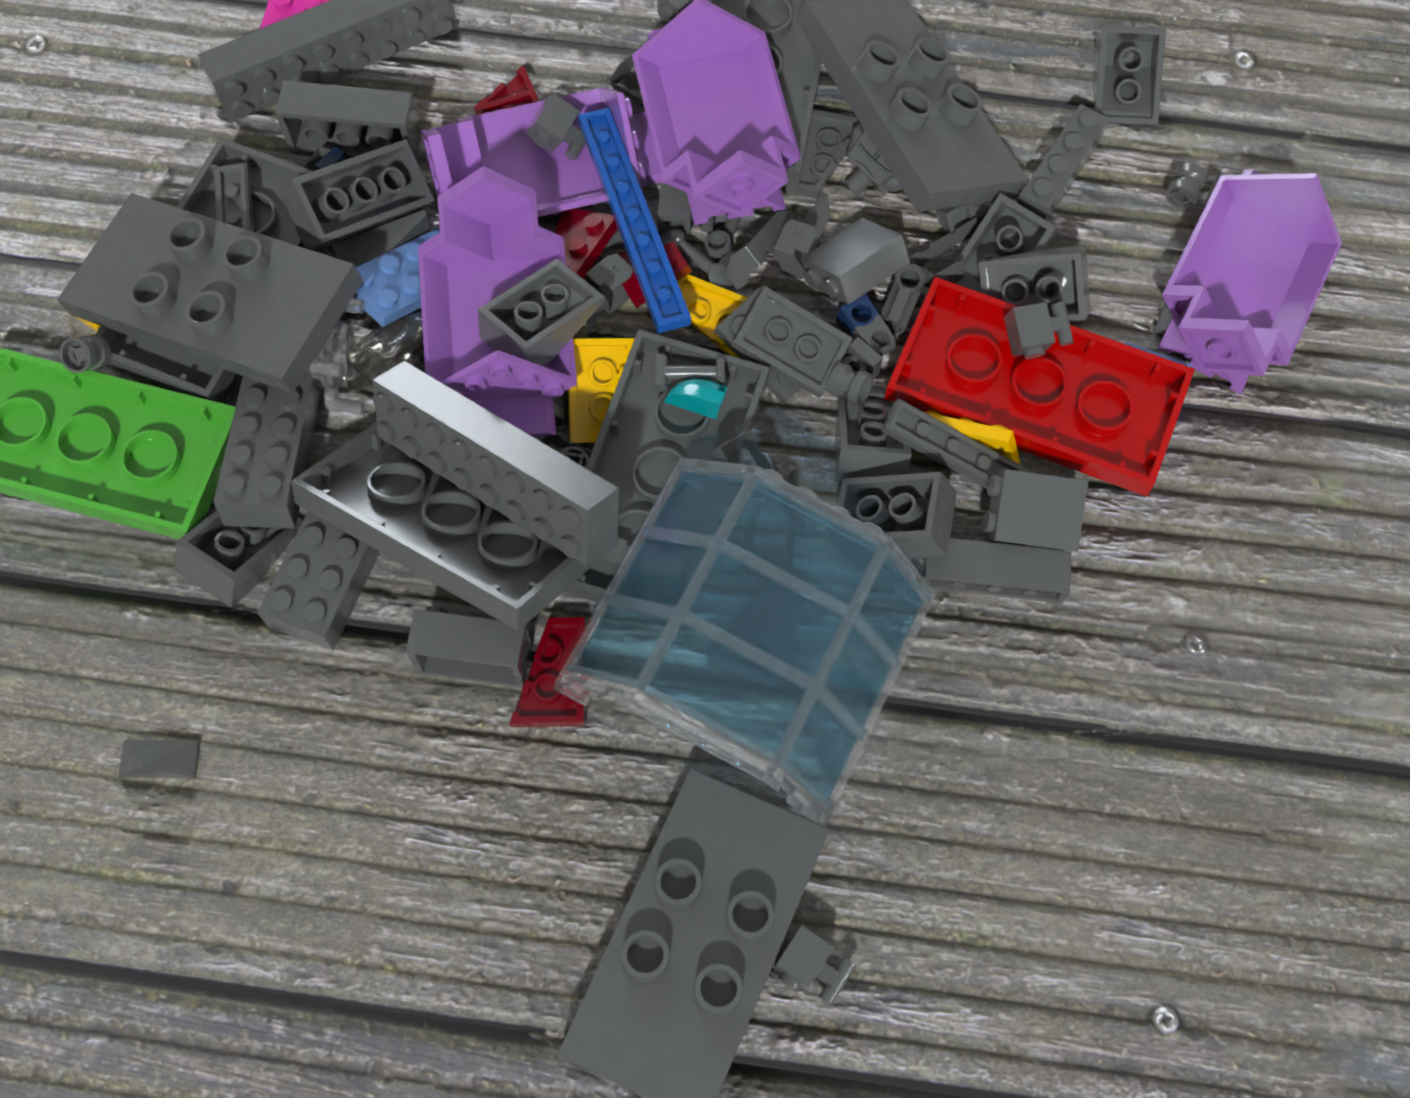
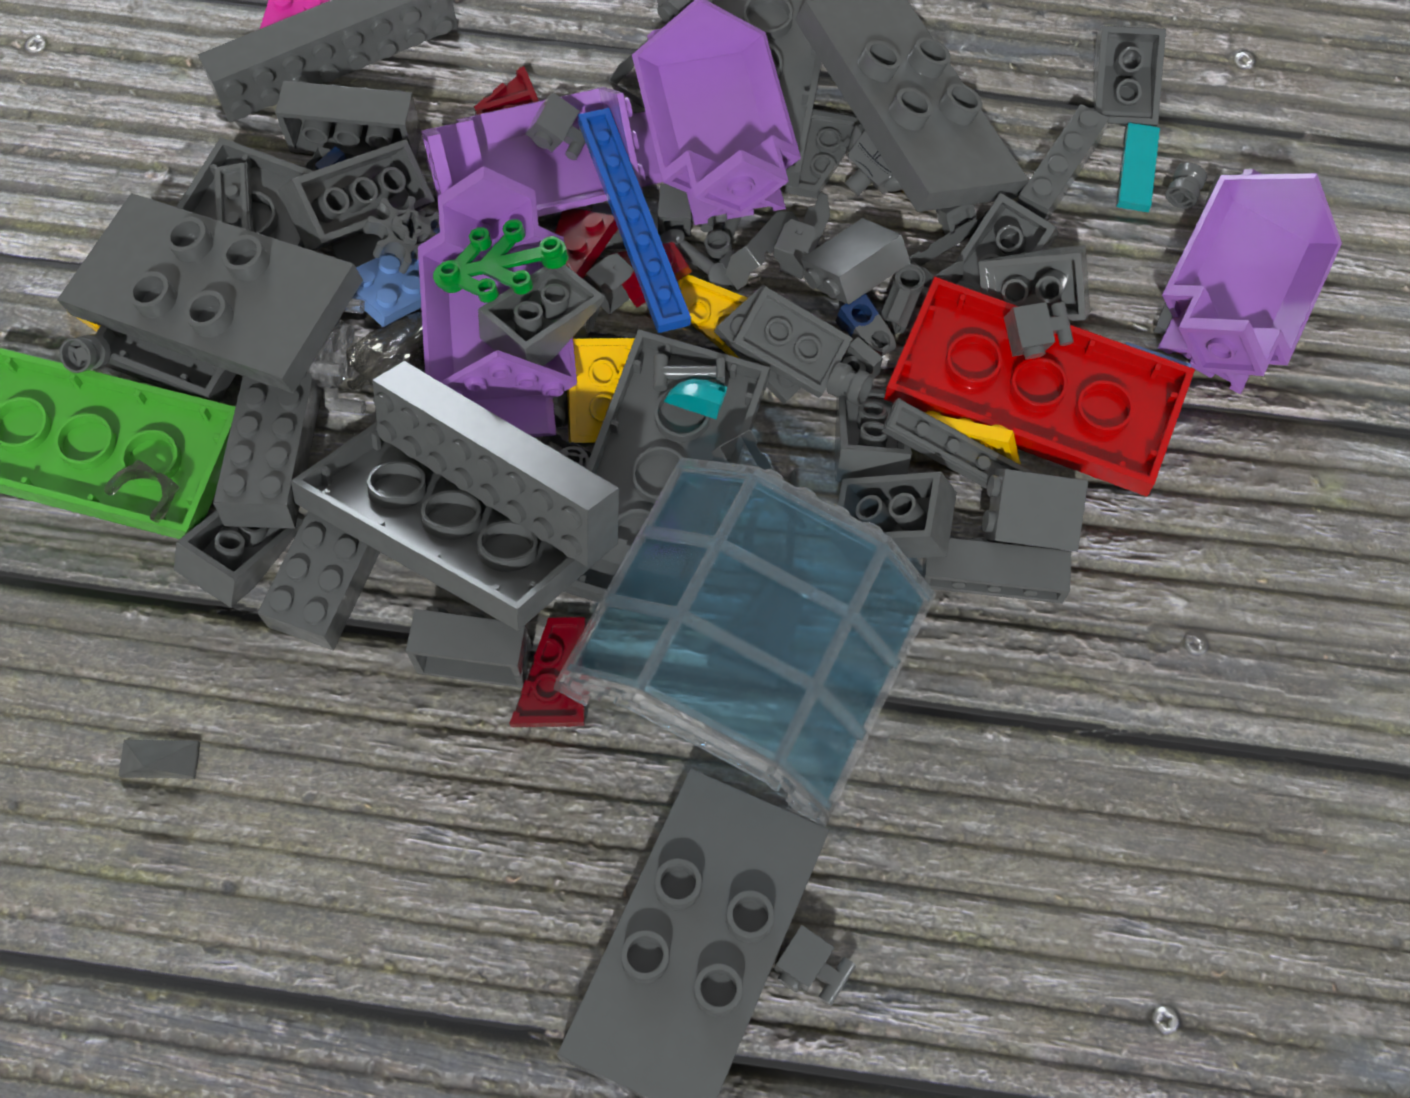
none -> clear smoke cap [104,460,179,523]
none -> dark grey gear [363,196,439,274]
none -> green plant [433,219,569,303]
none -> teal tile [1116,122,1160,213]

